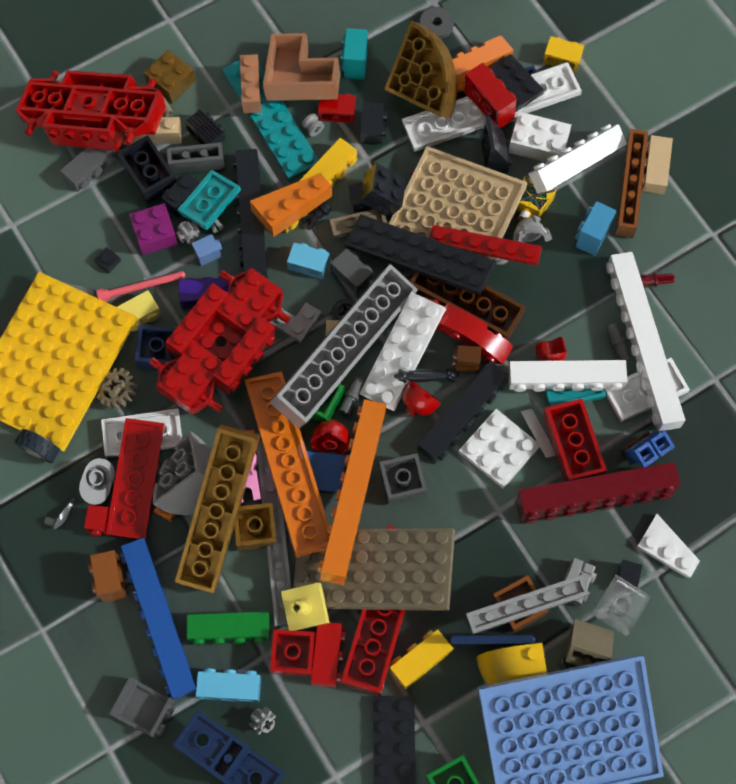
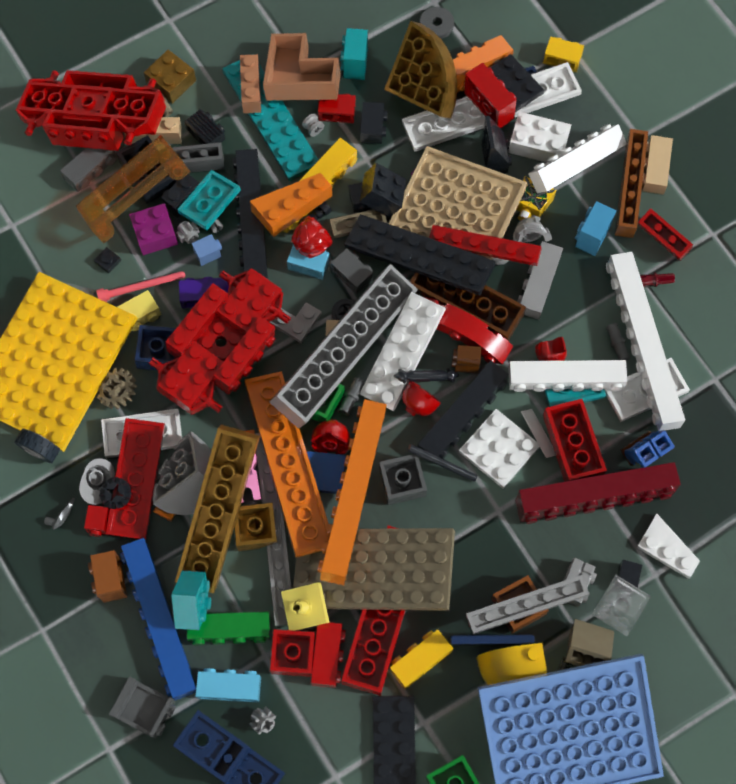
none -> clear orange windscreen [76,135,191,243]
none -> black gear [99,477,131,509]
none -> teal brick [171,571,211,630]
none -> red hair [291,216,333,258]
none -> black bar [407,444,477,482]
none -> light grey brick [517,241,563,320]
none -> red brick [638,208,693,261]

